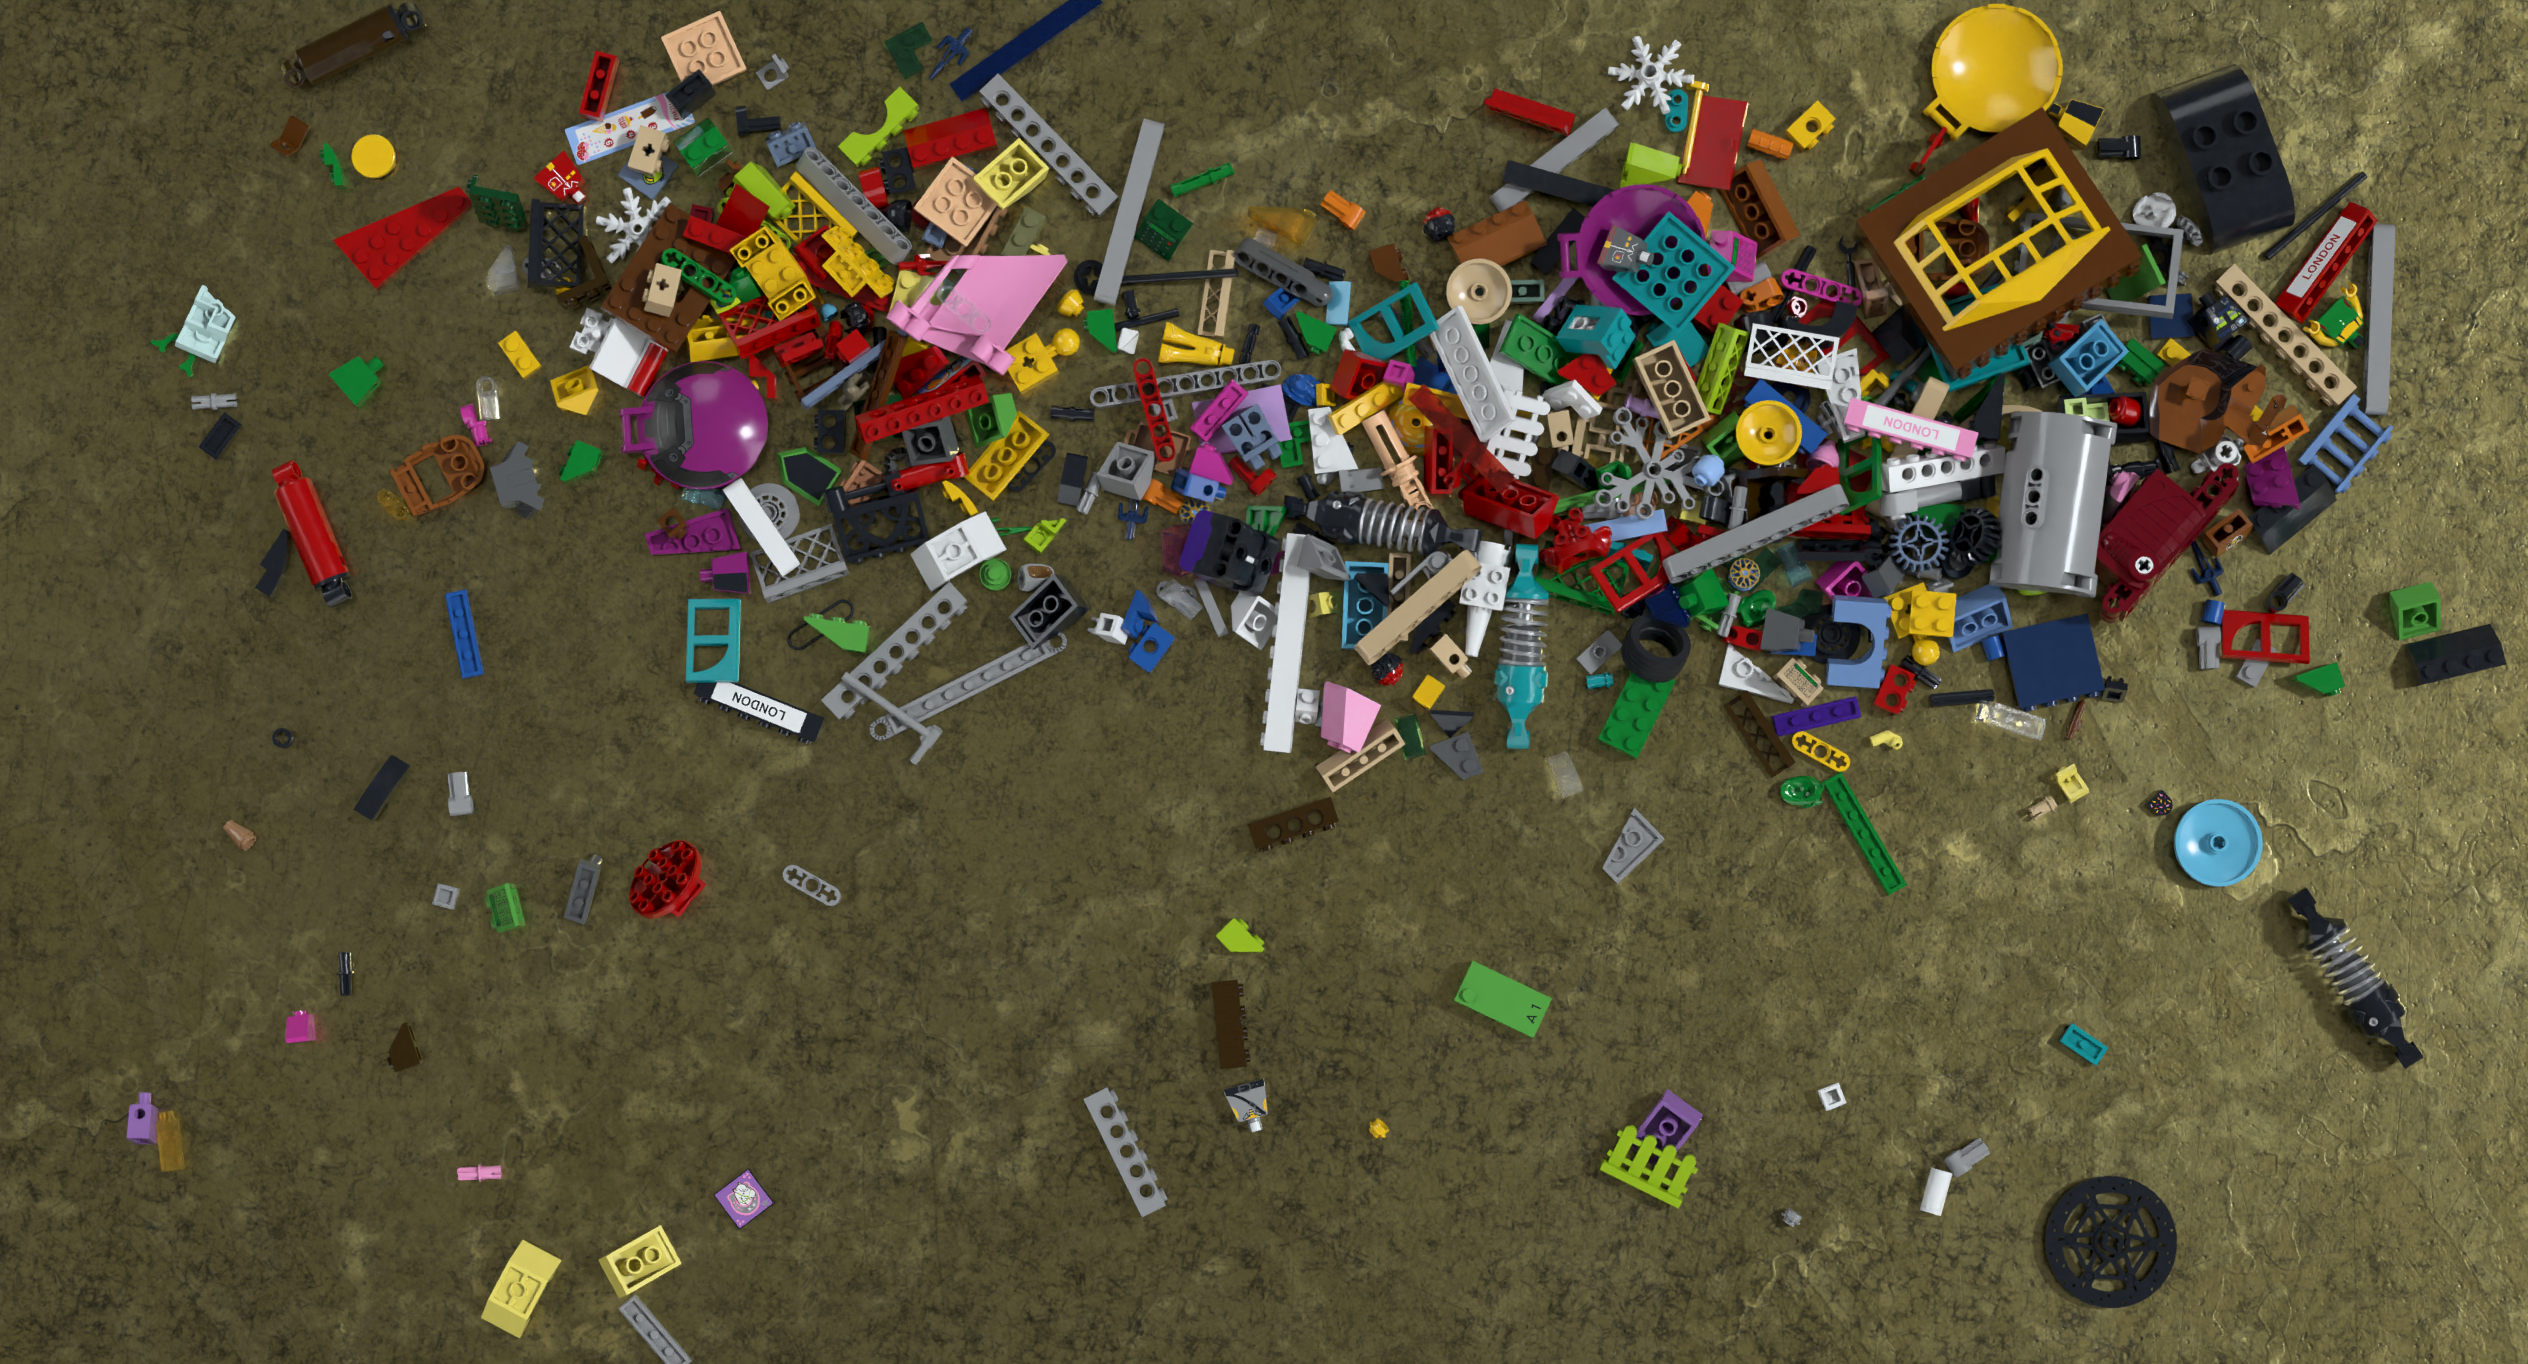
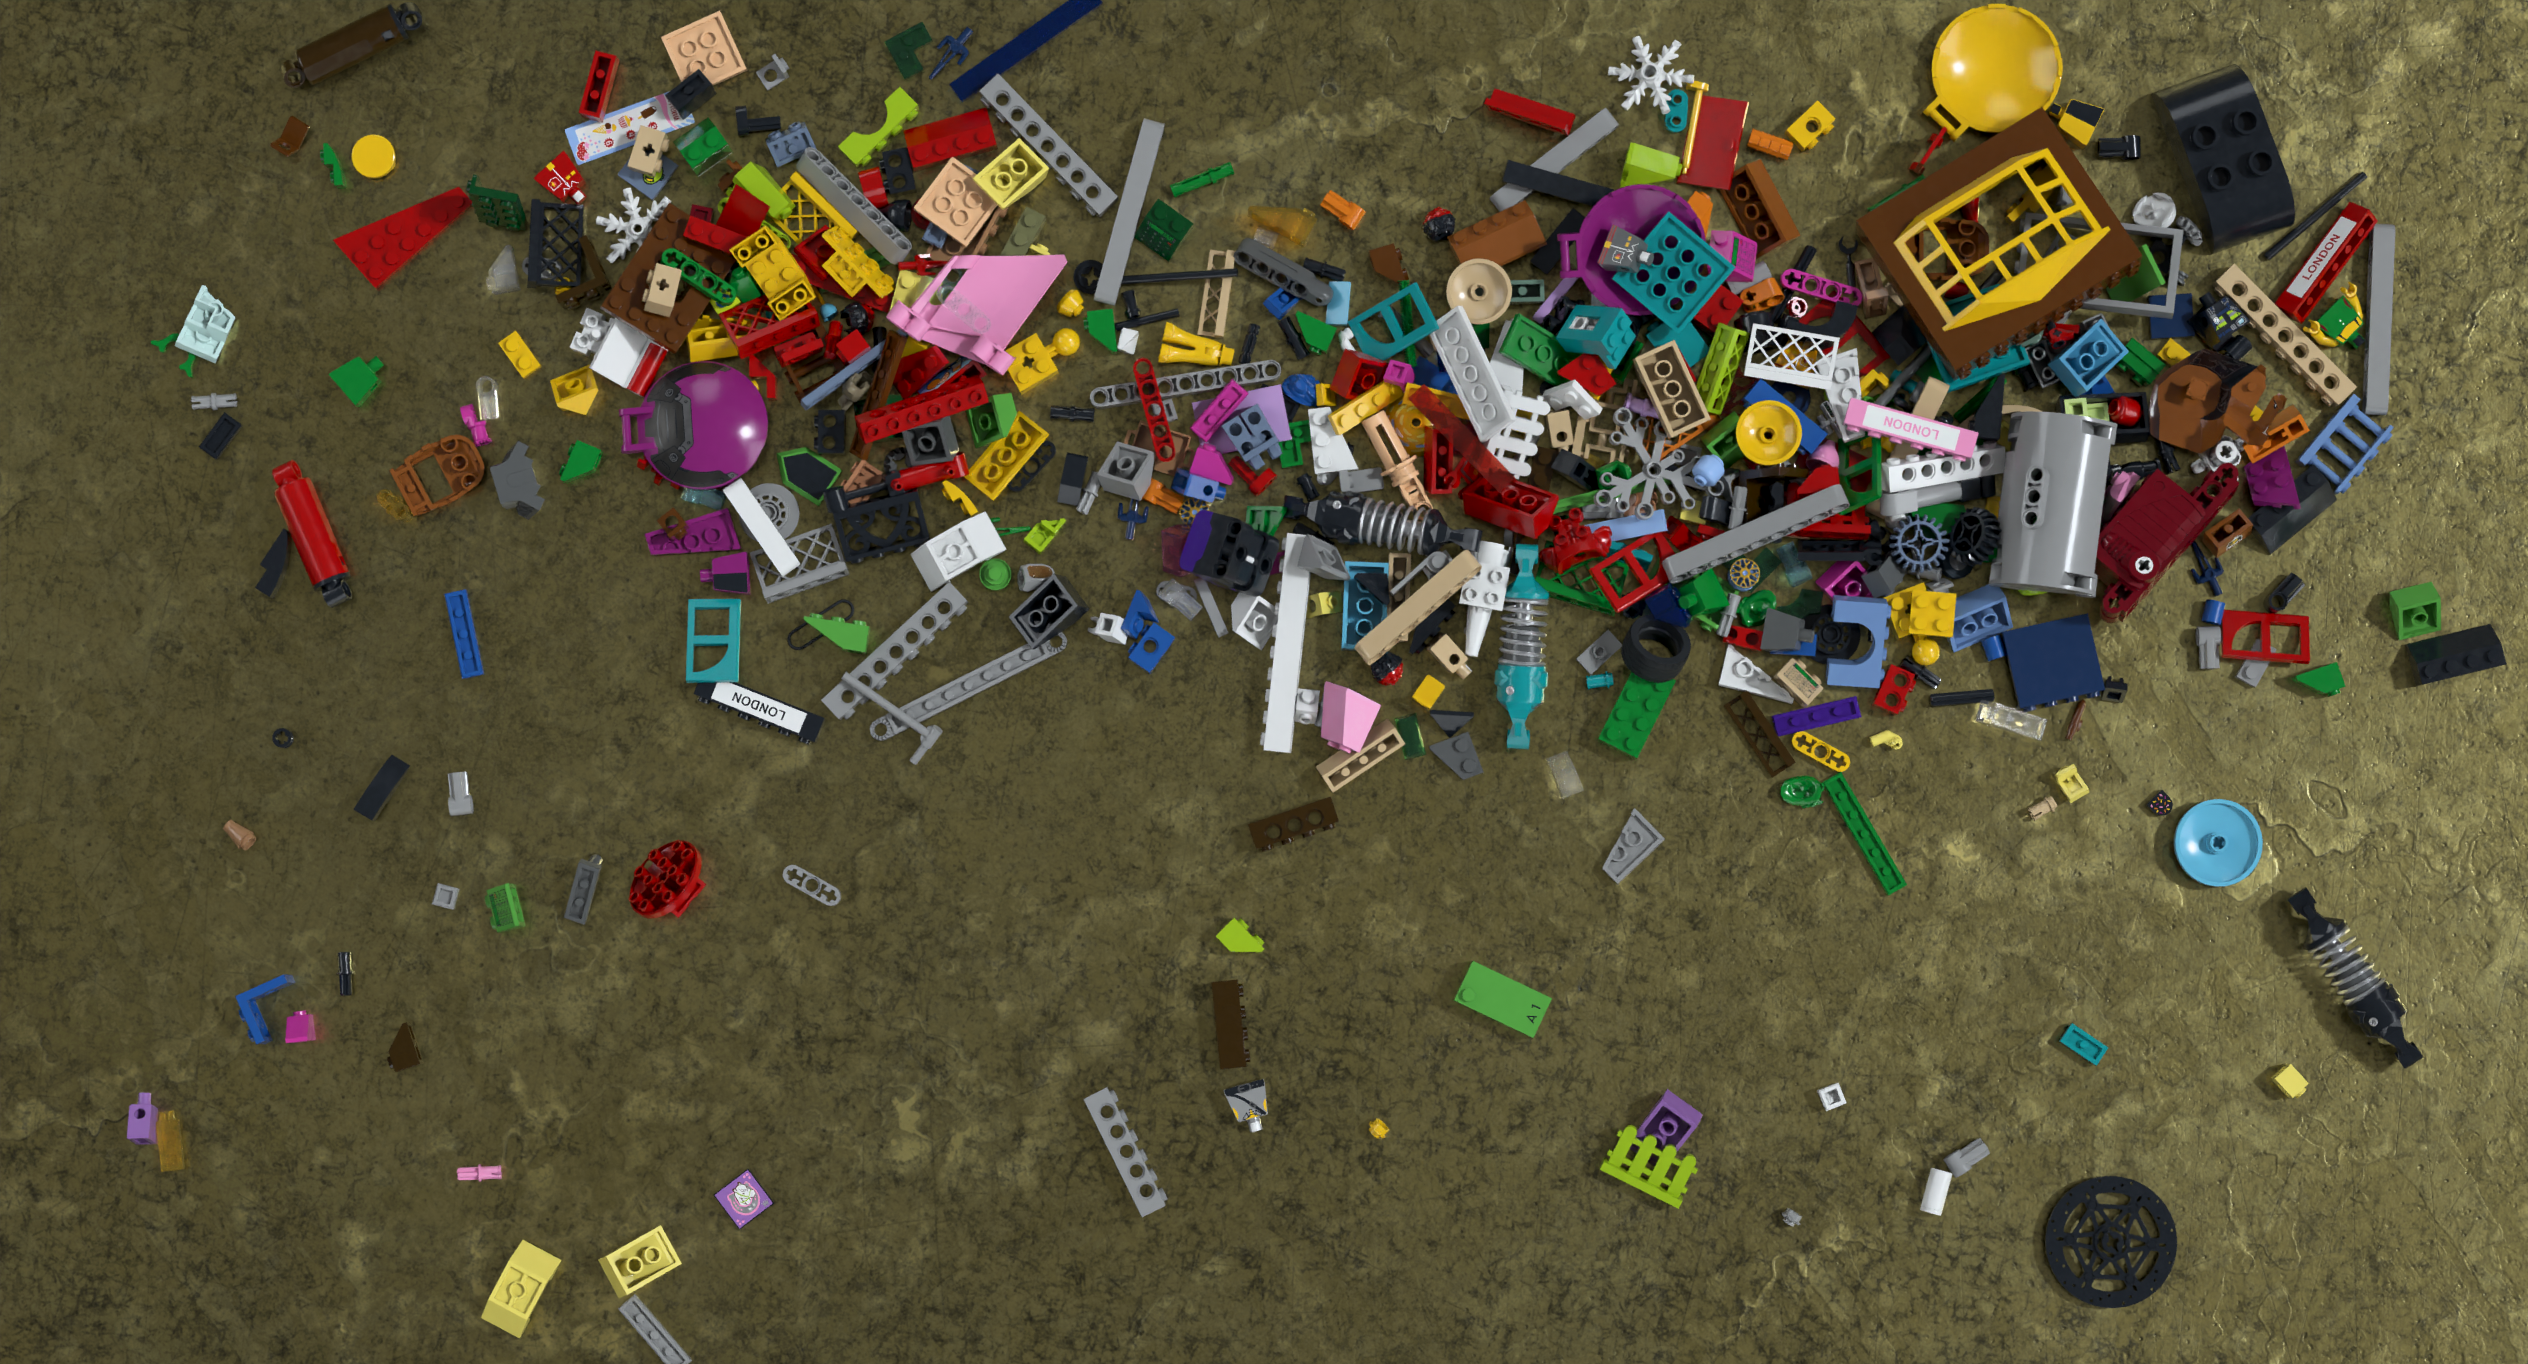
none -> blue bracket [235,974,296,1044]
none -> light yellow brick [2271,1064,2309,1098]

